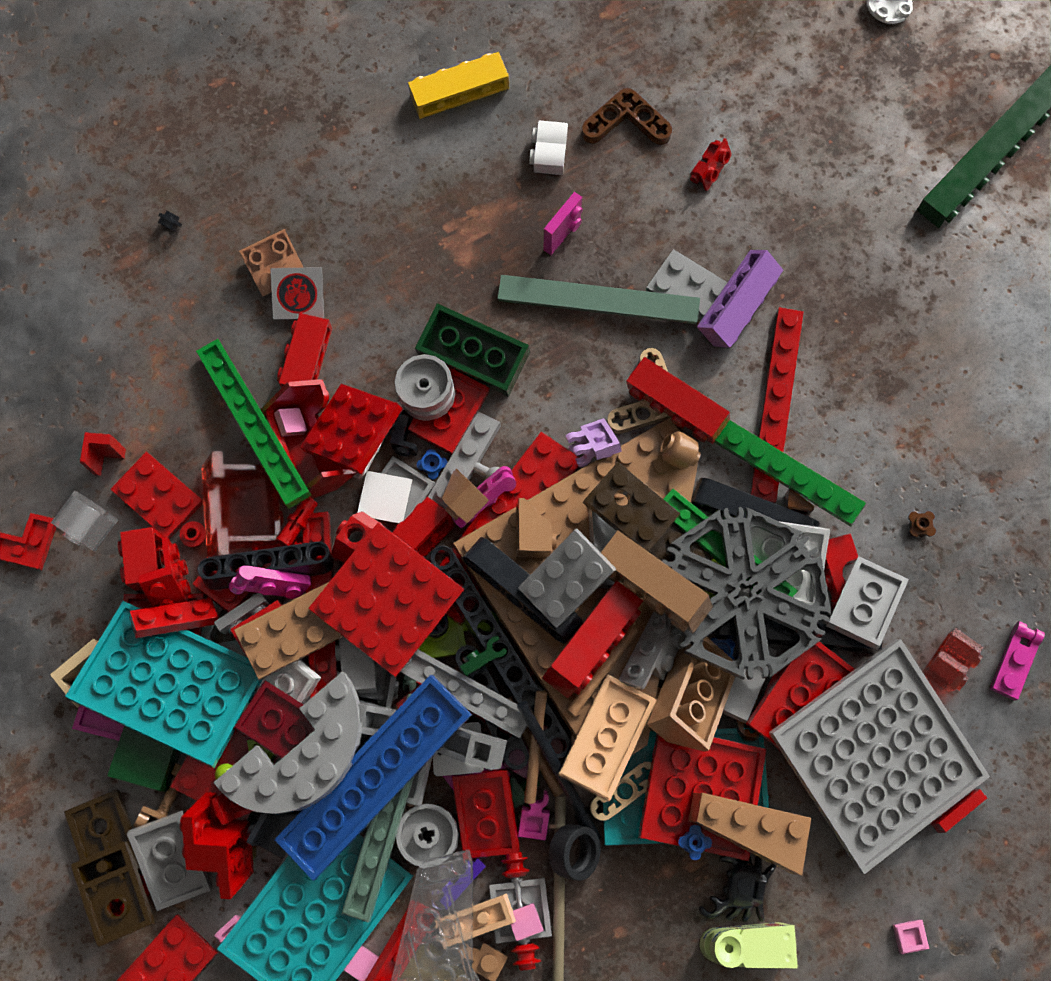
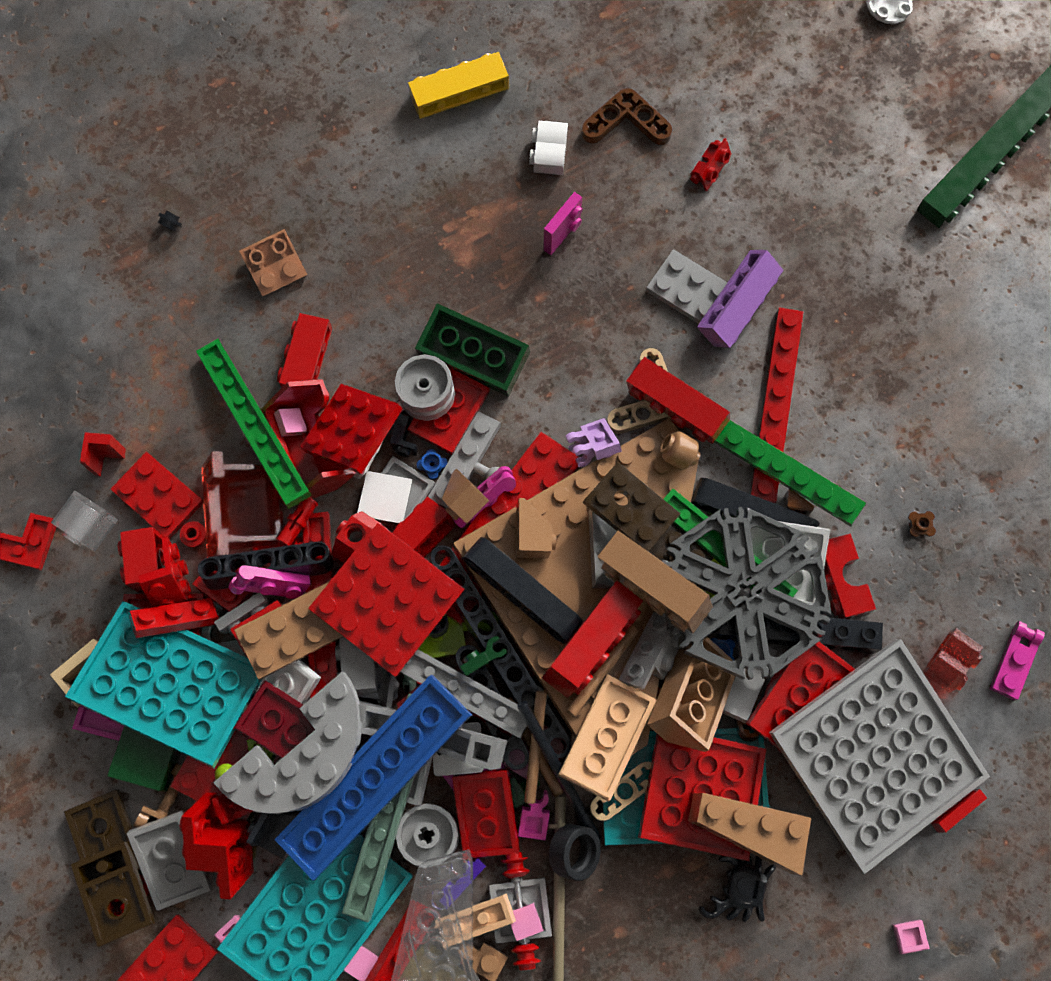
tile [270,267,324,319] -> none
sand green tile [498,275,700,324] -> none
light grey plate [518,529,616,628] -> none
blue plate [678,825,712,860] -> none
yellowish green piece [699,922,798,968] -> none
light grey plate [826,556,909,650] -> none

